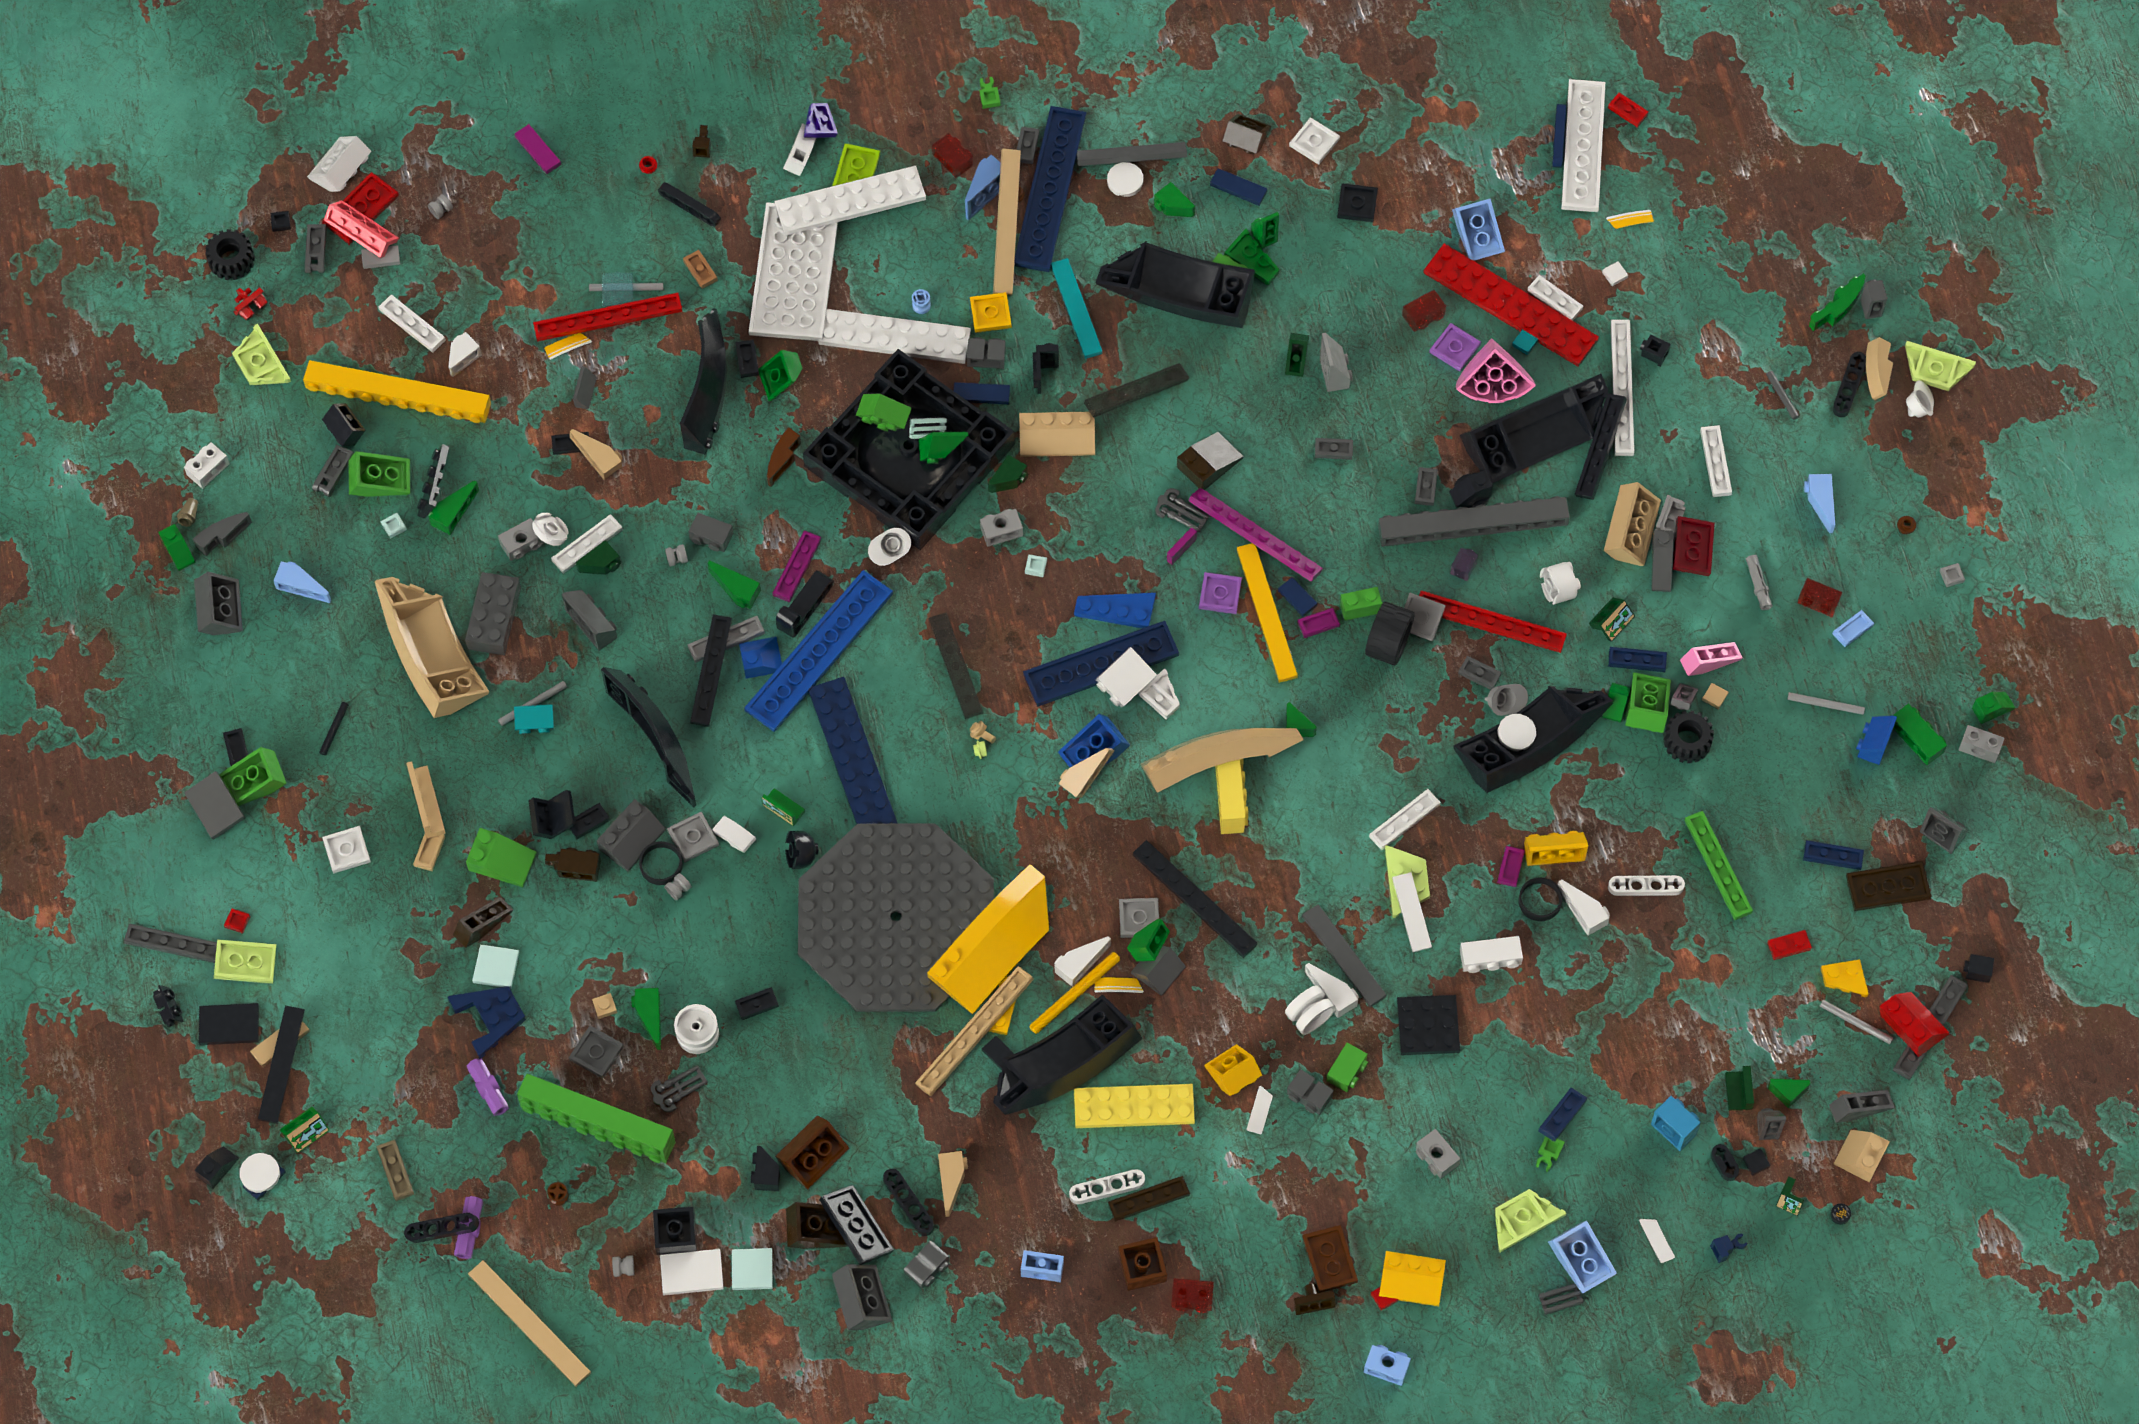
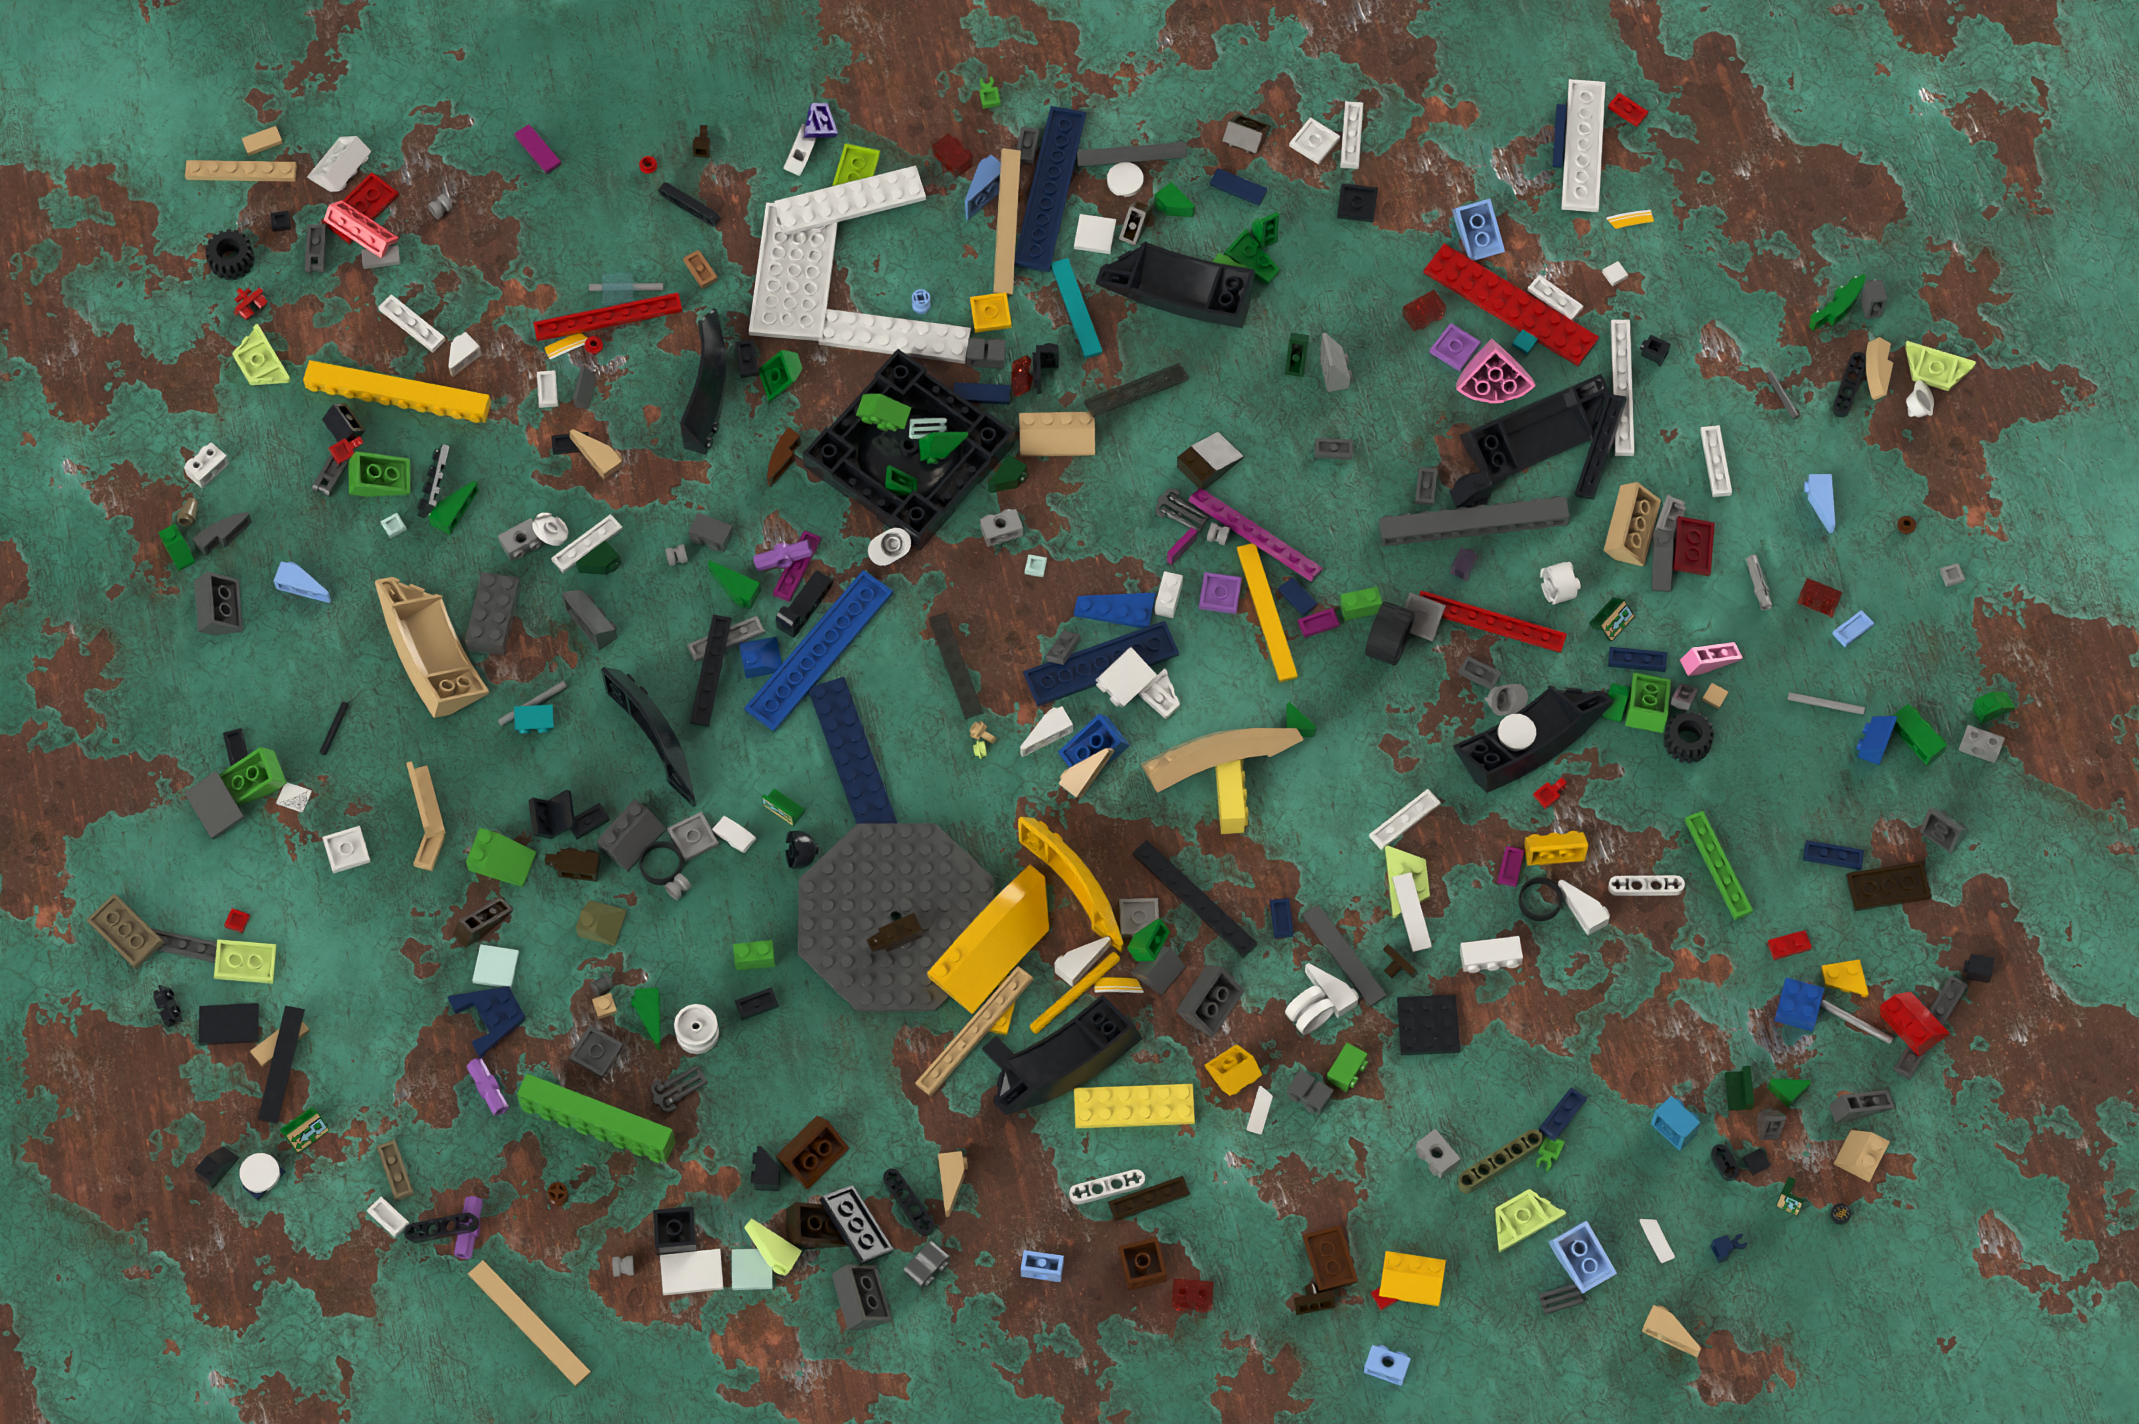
none -> dark tan tile [86,893,165,970]
none -> tan plate [185,160,297,182]
none -> tan tile [242,126,283,156]
none -> white sticker [276,782,312,812]
none -> red plate [328,436,364,464]
none -> white tile [367,1197,410,1238]
none -> white tile [537,370,558,408]
none -> olive slope [576,900,627,946]
none -> red plate [585,336,603,355]
none -> dark grey bush [589,972,615,997]
none -> bright green brick [733,940,775,971]
none -> yellowish green slope [744,1218,802,1276]
none -> medium lavender piece [753,539,813,572]
none -> dark brown hinge [867,913,922,952]
none -> green slope [885,465,918,497]
none -> clear red slope [1011,355,1033,397]
none -> yellow slope [1018,817,1124,952]
none -> white slope [1020,706,1073,757]
none -> dark grey plate [1046,630,1081,665]
none -> white tile [1074,214,1116,254]
none -> dark brown slope [1119,201,1153,246]
none -> white brick [1155,571,1183,618]
none -> dark grey slope [1176,965,1244,1037]
none -> light grey wheel [1207,523,1230,546]
none -> dark blue tile [1270,898,1294,939]
none -> white tile [1340,101,1363,169]
none -> dark brown tile [1383,944,1418,979]
none -> olive beam [1458,1129,1542,1194]
none -> red plate [1533,777,1567,810]
none -> tan slope [1642,1305,1701,1357]
none -> blue brick [1774,977,1824,1031]

